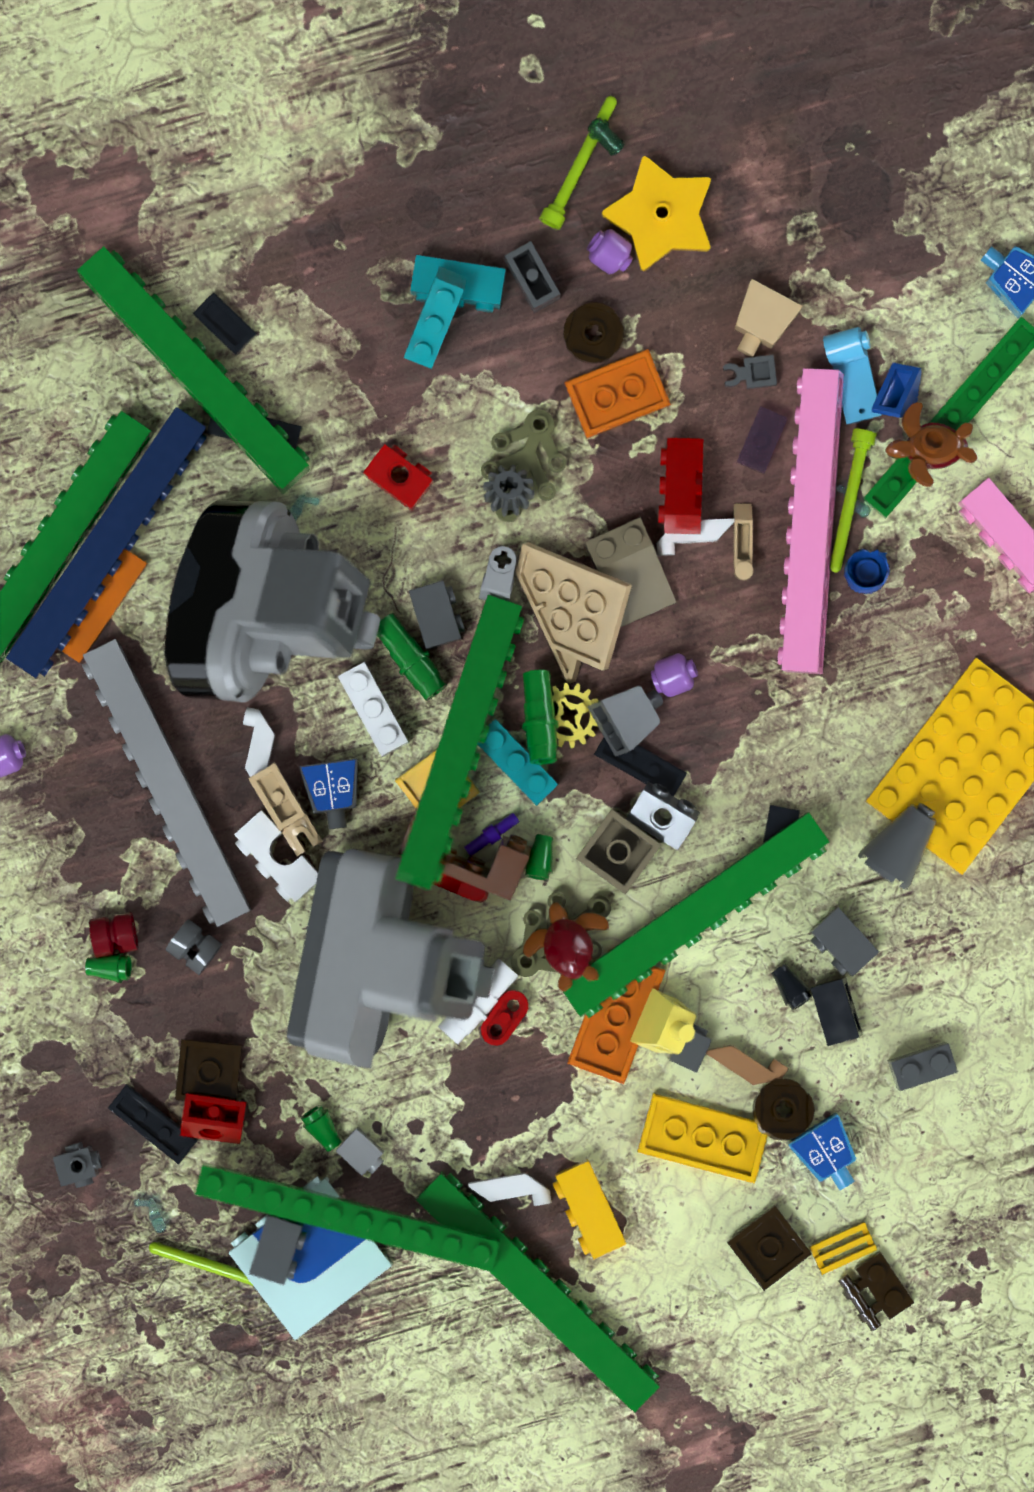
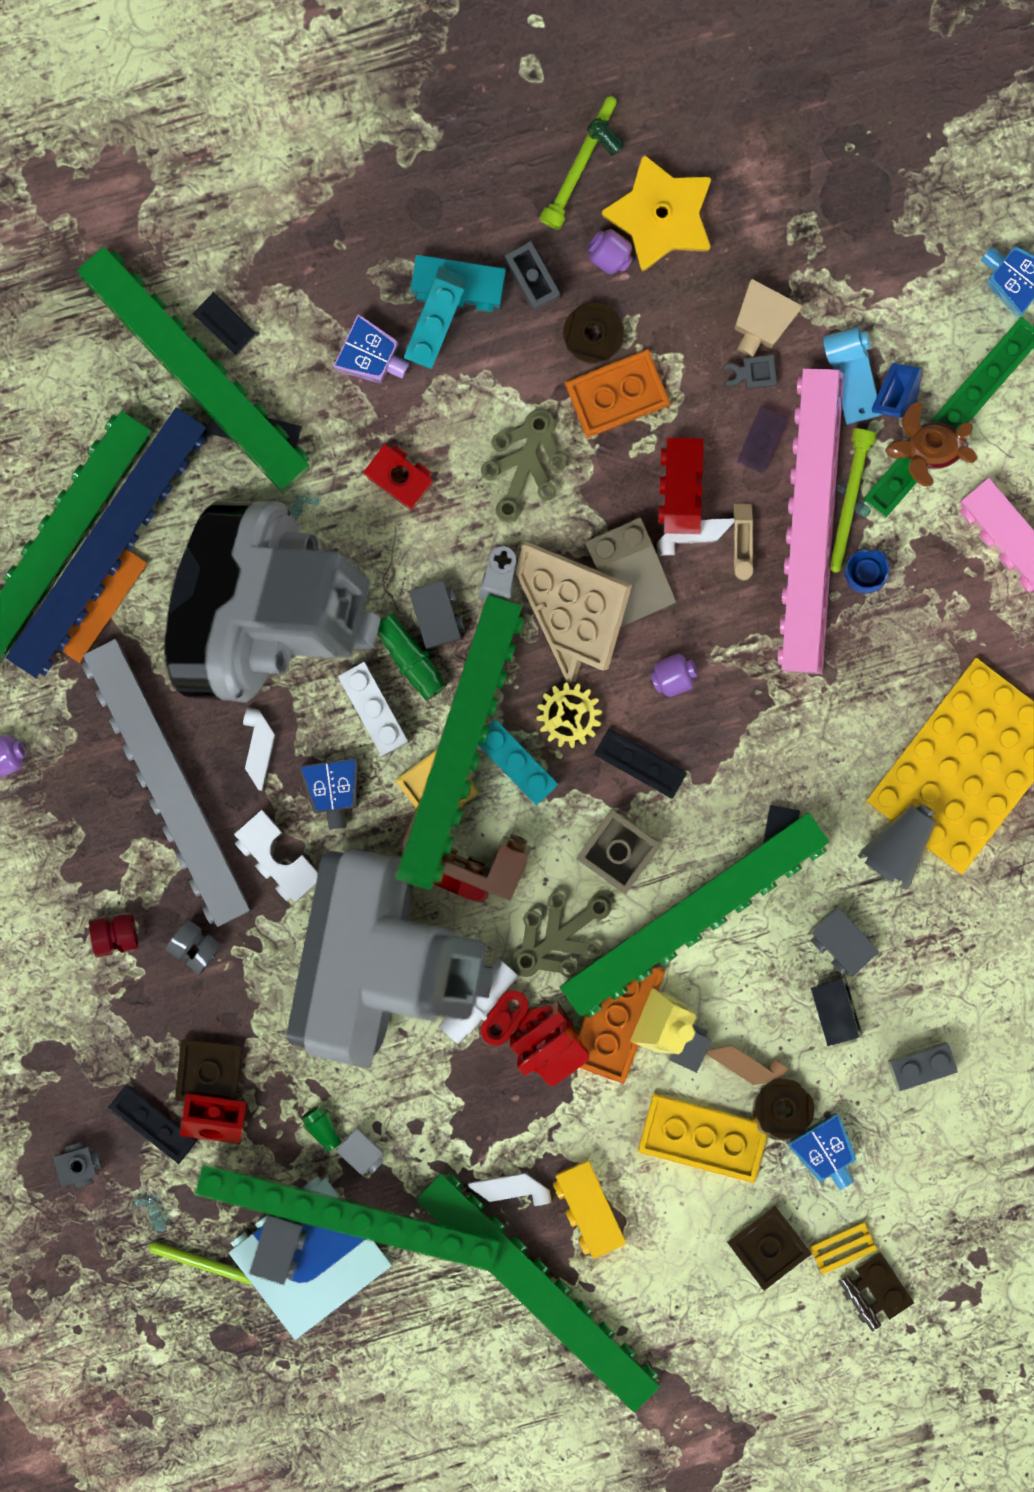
green cone [85,953,132,983] -> none
tan plate [248,763,323,857] -> none
dark purple bar [464,812,520,856] -> none
dark grey gear [483,464,534,517] -> none
green piece [522,670,559,765] -> none
animal [523,902,609,992] -> none
green cone [524,834,553,881] -> none
torso [587,686,663,757] -> none
brick [626,781,700,850] -> none
black cone [771,964,812,1011] -> none
none -> torso [333,315,410,383]
none -> red piece [510,1001,589,1086]

